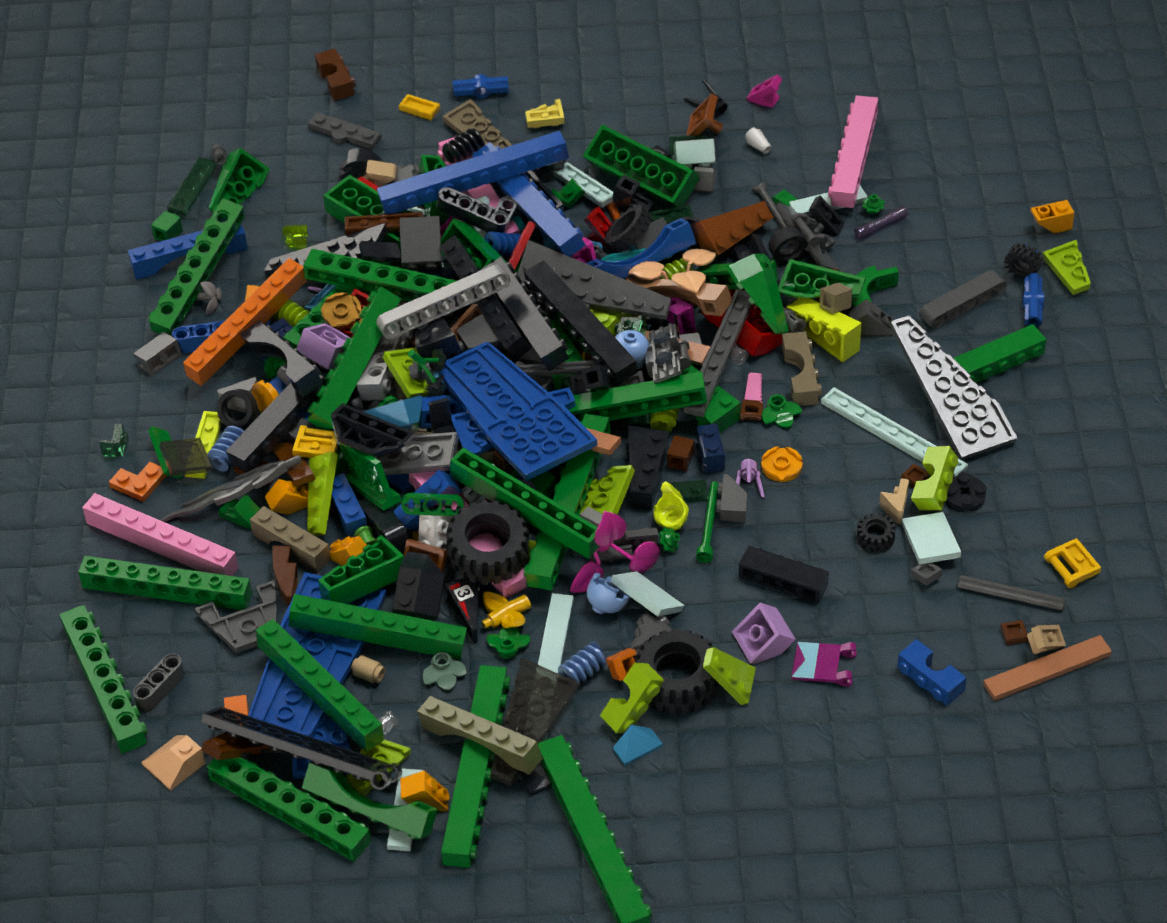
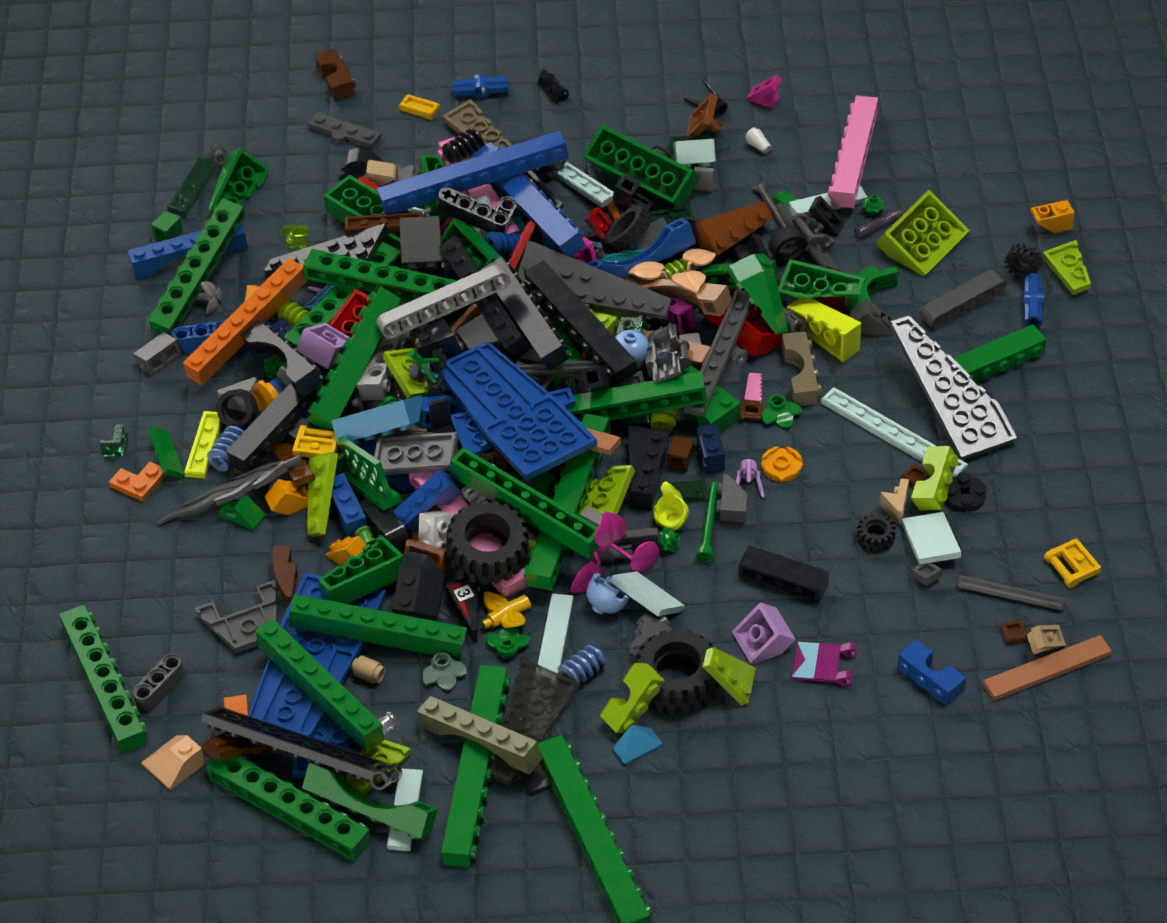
green brick [78,556,253,610] -> none
bright pink brick [83,493,239,576] -> none
clear smoke tile [160,438,212,476] -> none
dark tan arch [250,506,331,573] -> none
pearl gold tile [321,292,361,330] -> none
black wedge [331,403,415,457] -> none
black tile [359,241,401,262] -> none
light orange slope [400,771,450,812] -> none
green beam [401,493,464,516] -> none
light yellow wing [525,99,565,128] -> none
green bracket [551,178,585,208] -> none
orange panel [605,648,637,681] -> none
dark tan panel [820,283,852,314] -> none
none -> black hinge [537,68,569,104]
none -> lime slope [875,190,970,276]

